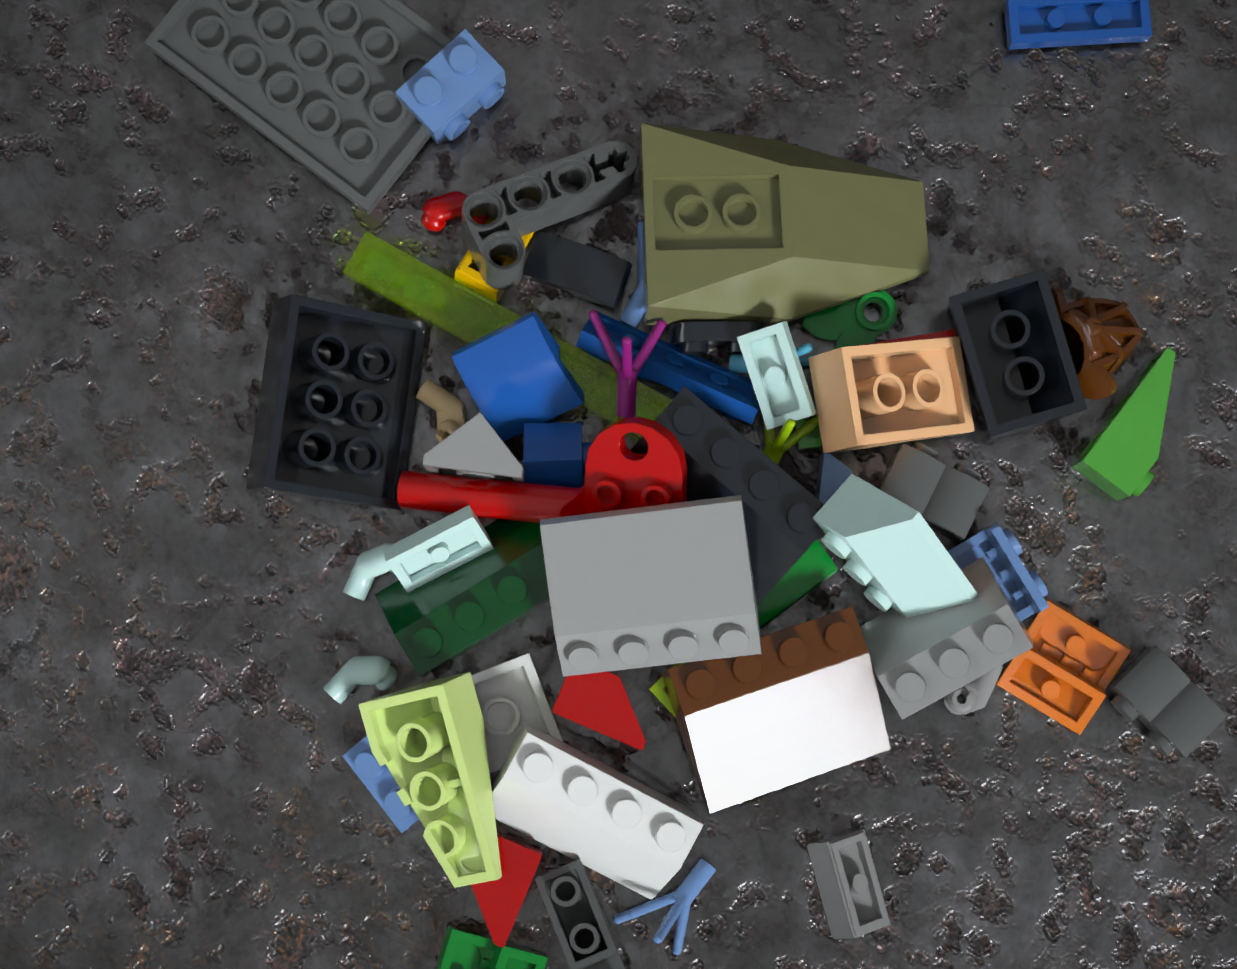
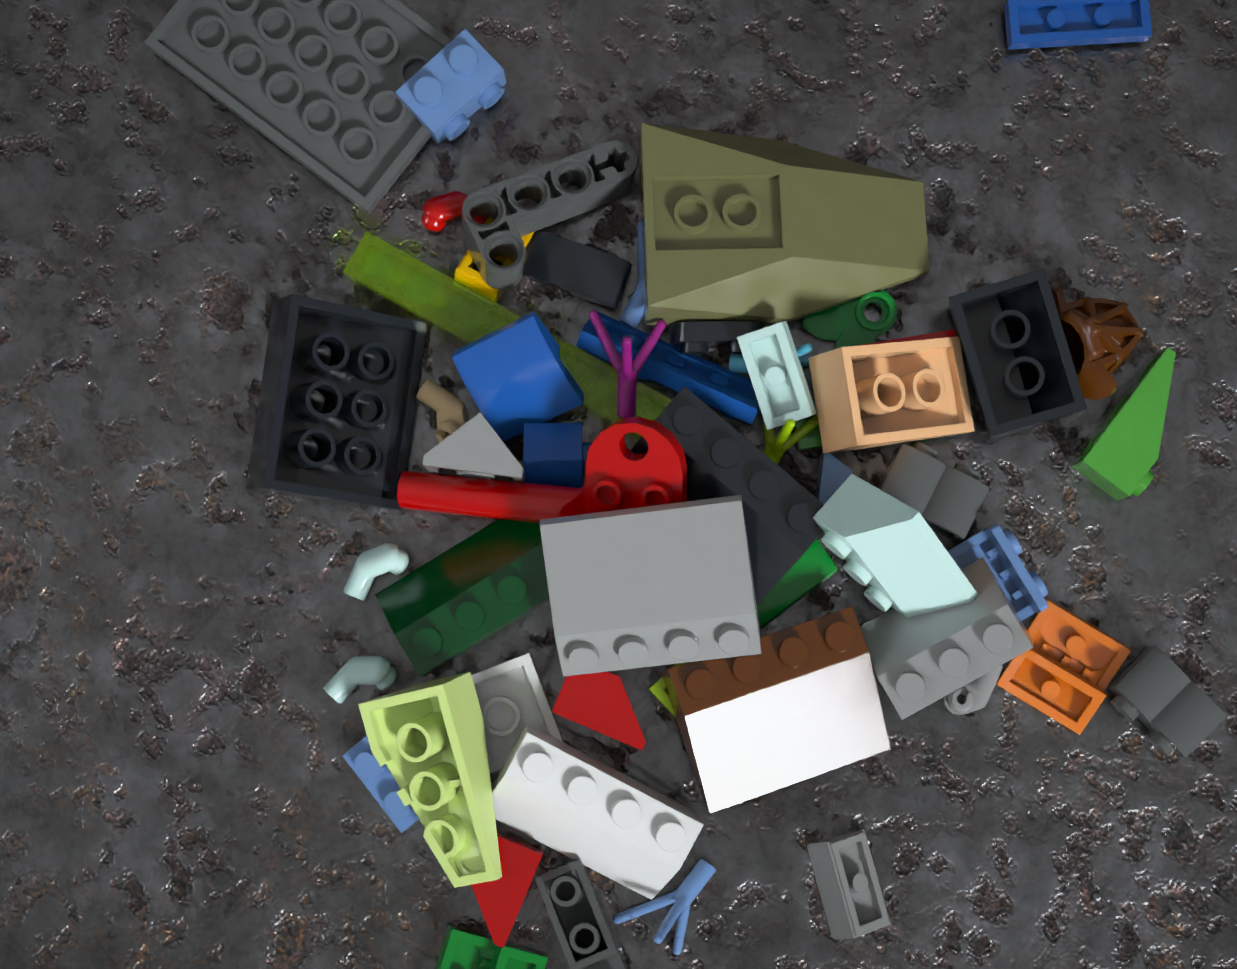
light aqua plate [383,505,494,593] -> none

